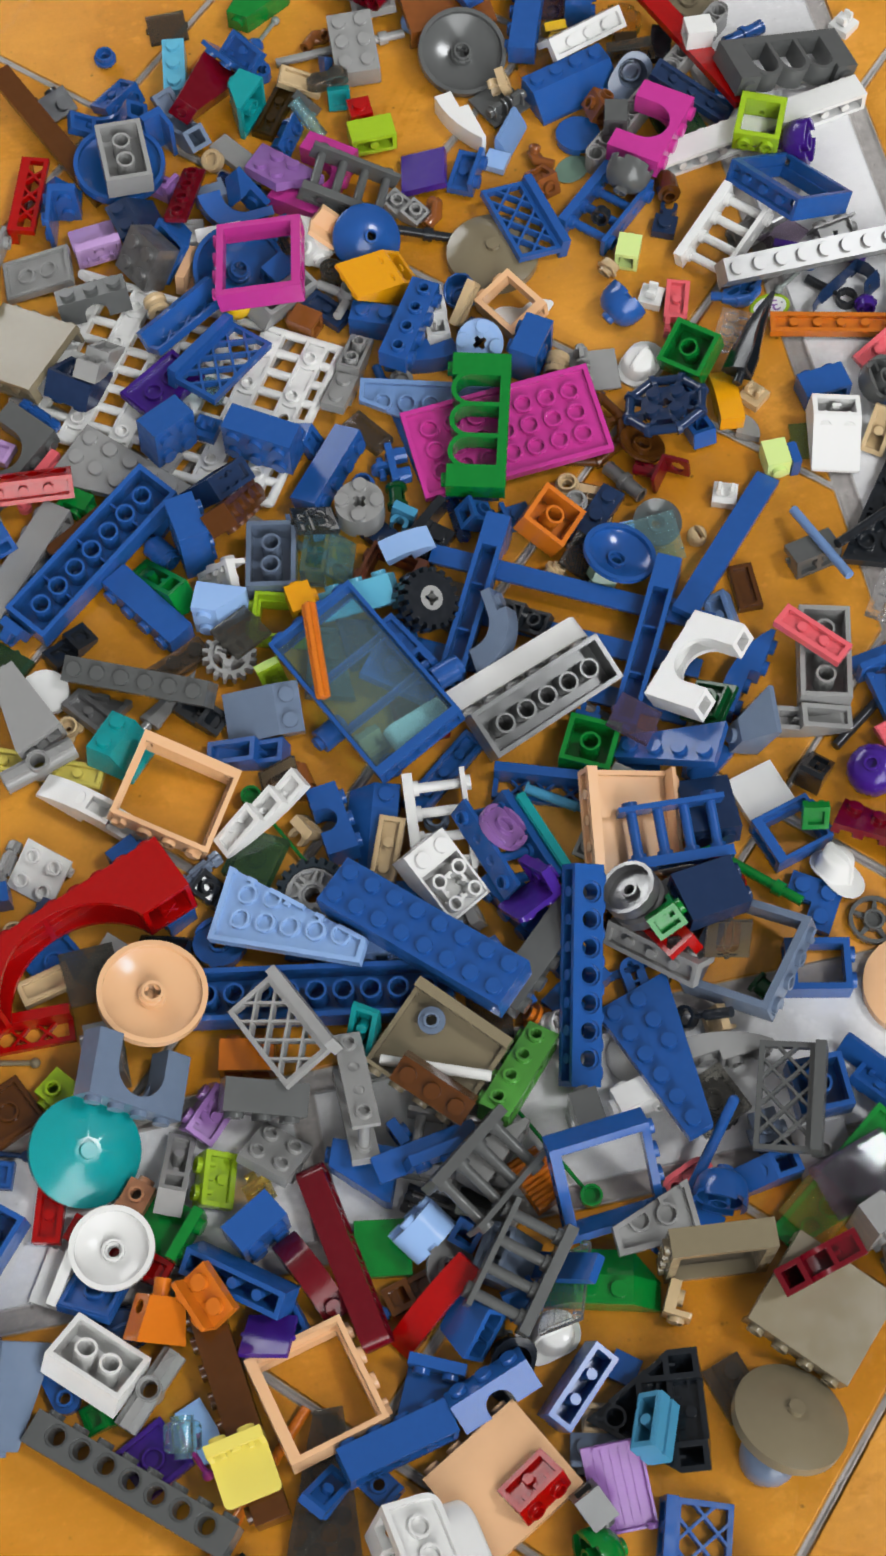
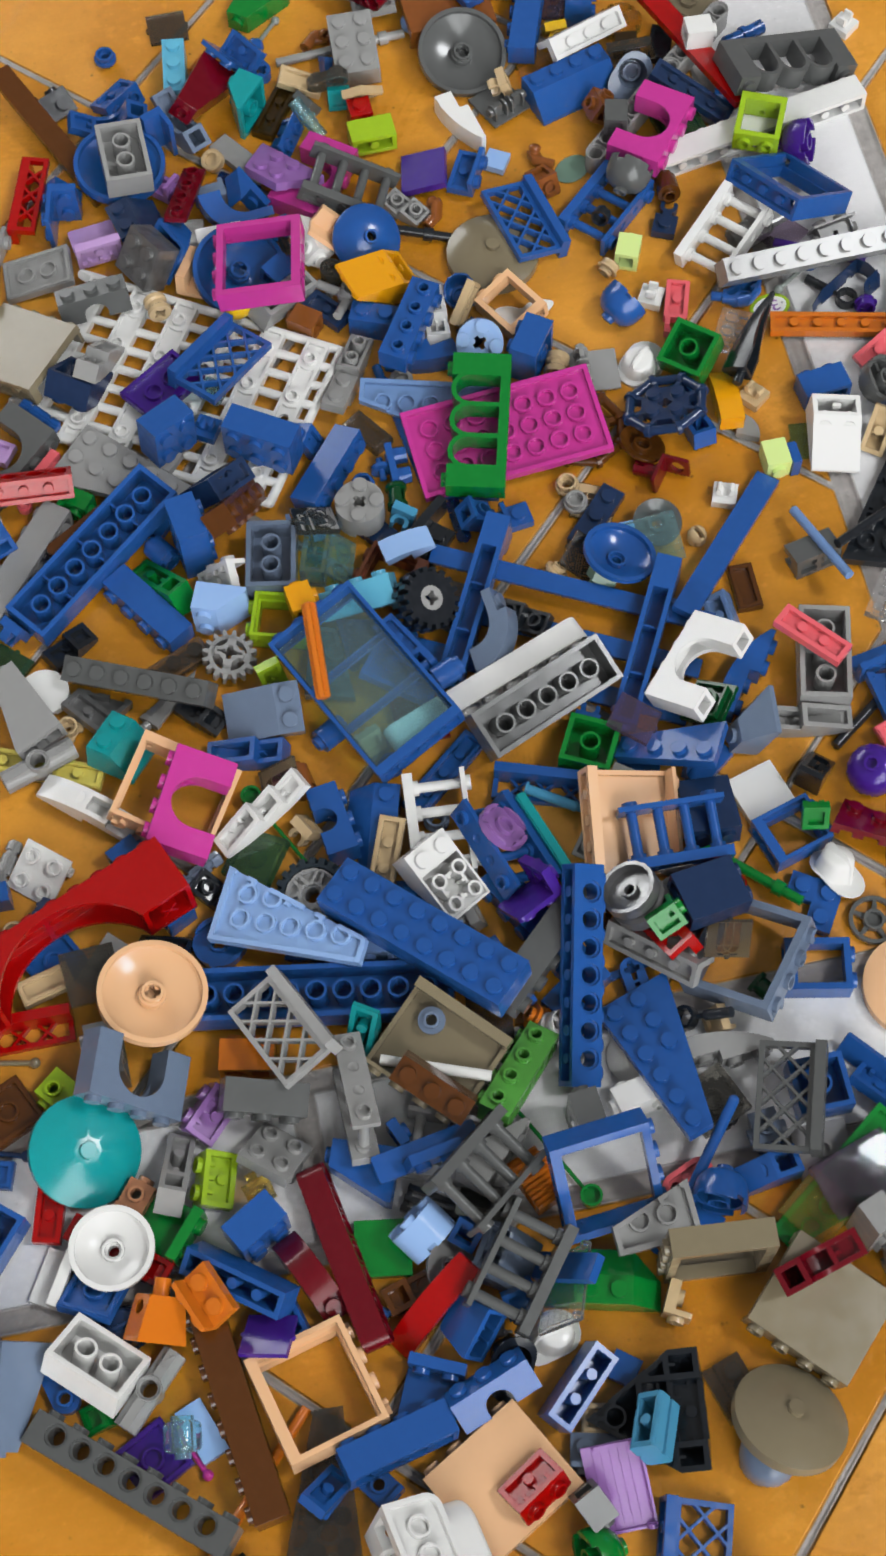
blue fence [136,276,219,356] -> none
light yellow bracket [202,1423,282,1510] -> none
clear smoke piece [210,605,272,660] -> none
medium blue slope [494,106,527,157] -> none
orange brick [513,482,587,558] -> none
blue tile [556,116,600,156] -> none
flat silver pin [602,461,647,502] -> none
none -> dark pink arch [140,743,238,867]
none -> tan tile [341,85,384,100]

